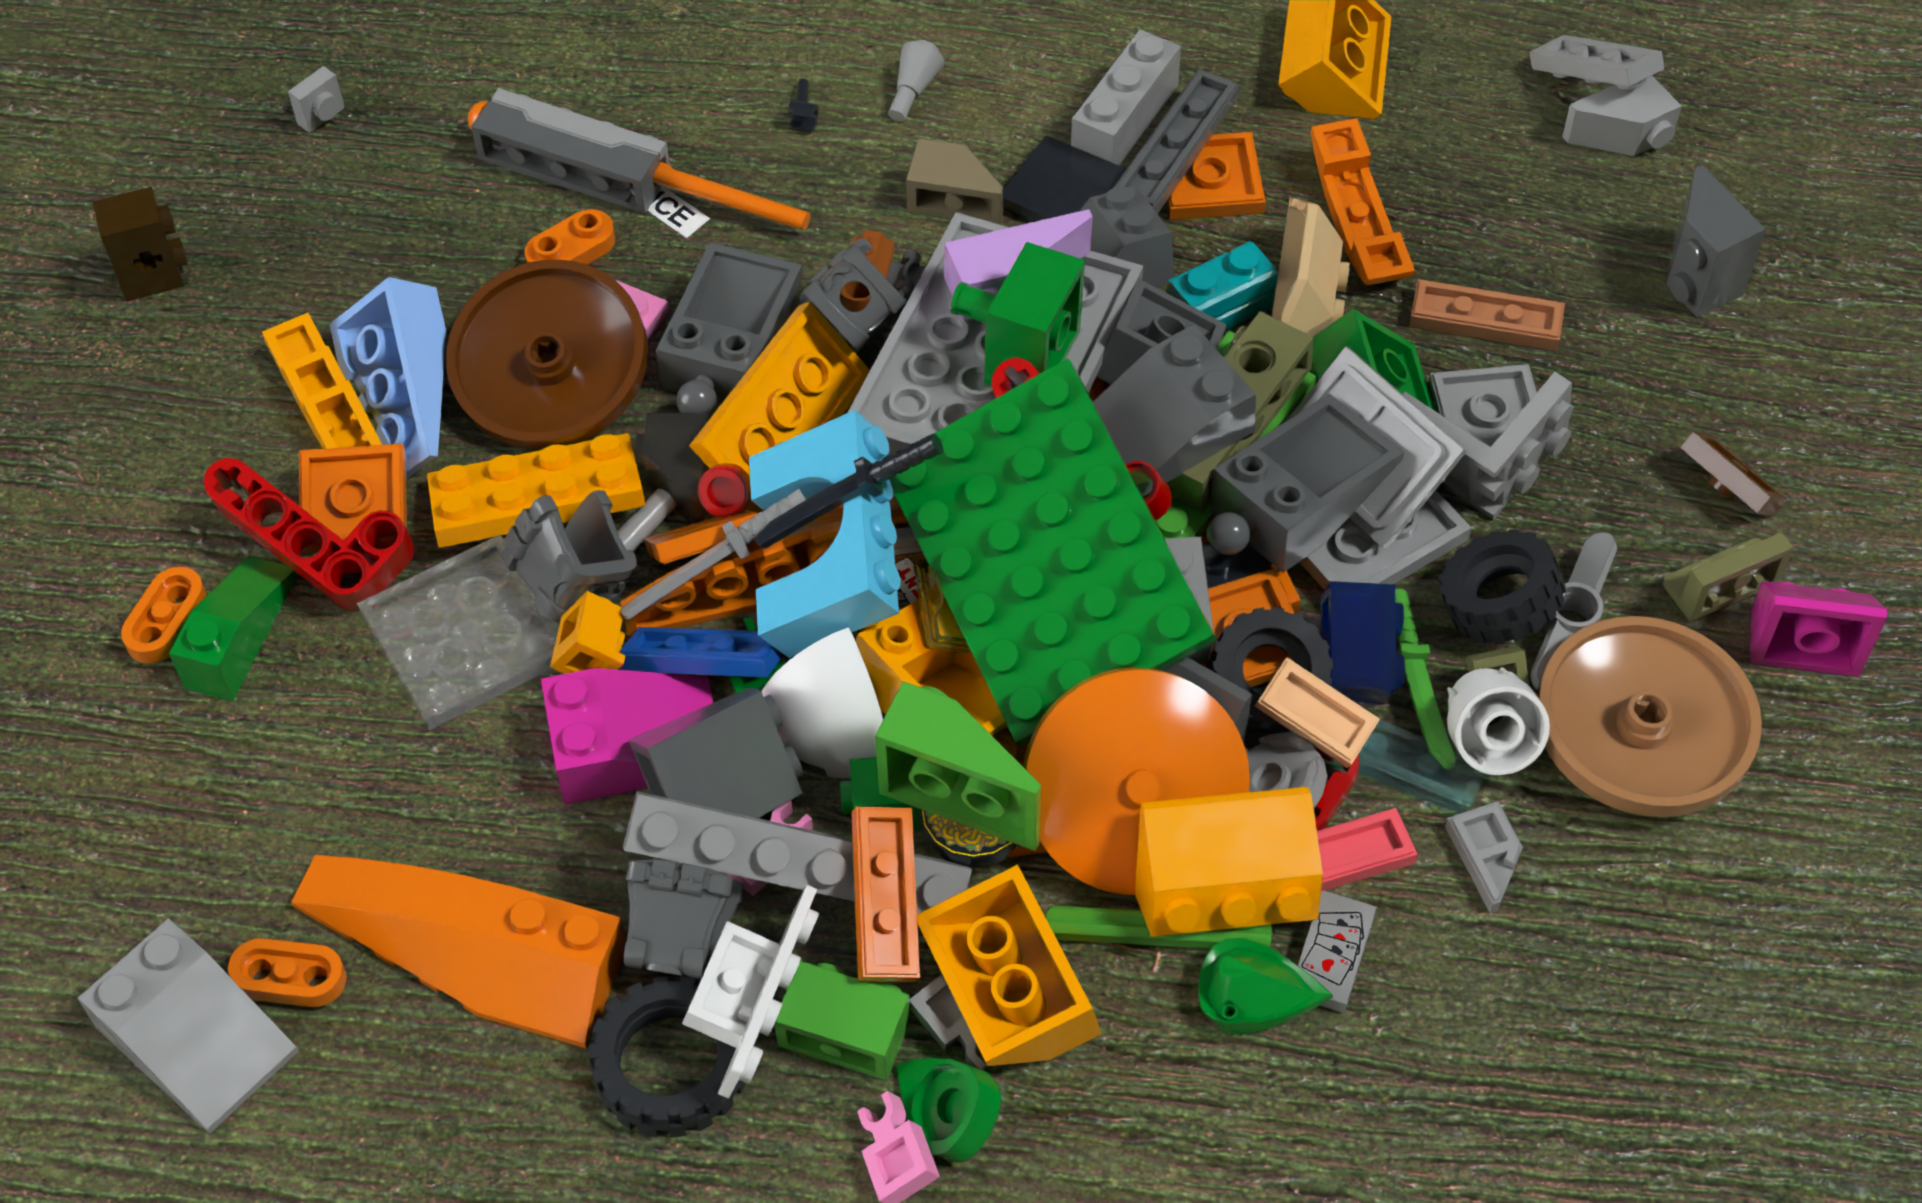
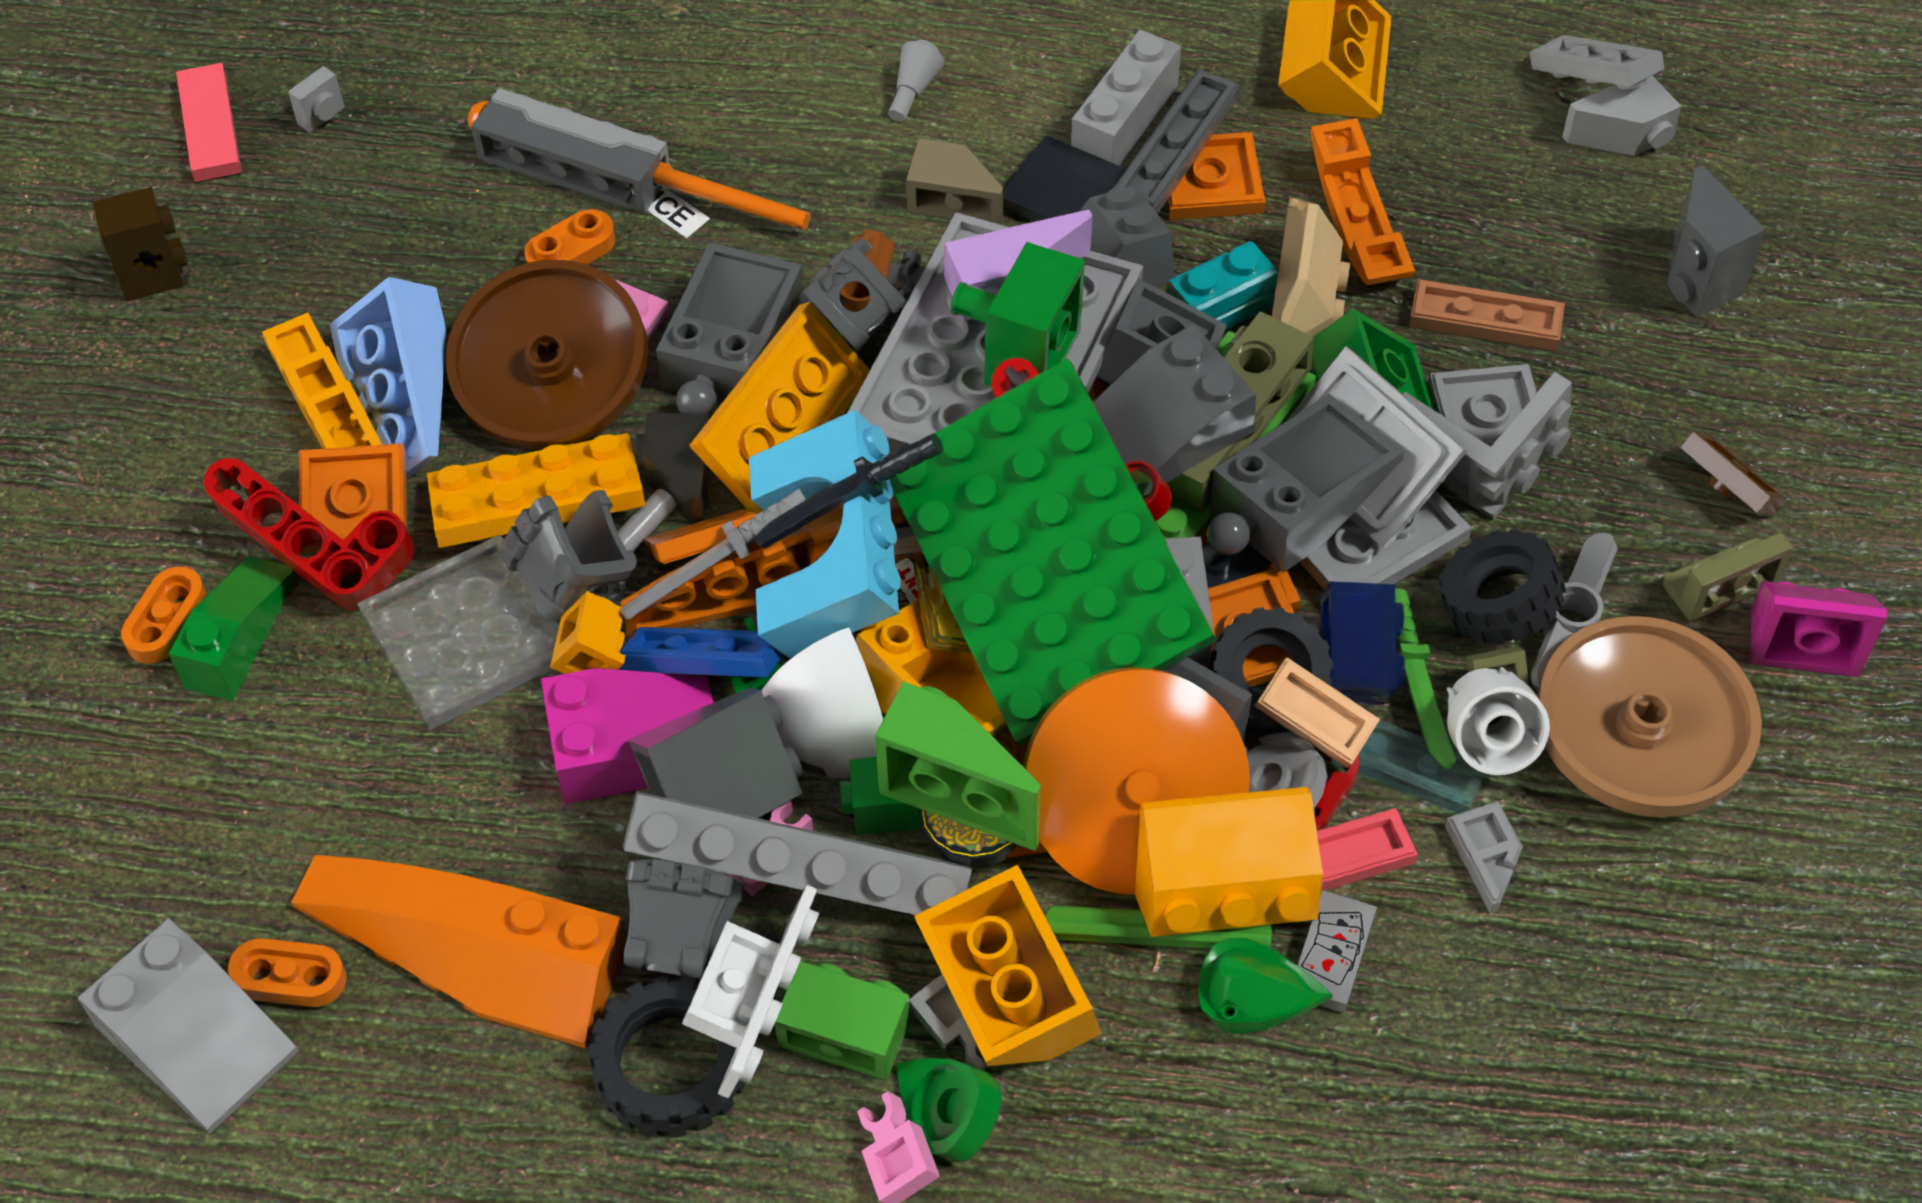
red tile [698,463,751,518] -> none
black hand [789,78,819,132] -> none
orange tile [851,806,920,982] -> none
none -> coral tile [176,63,242,182]

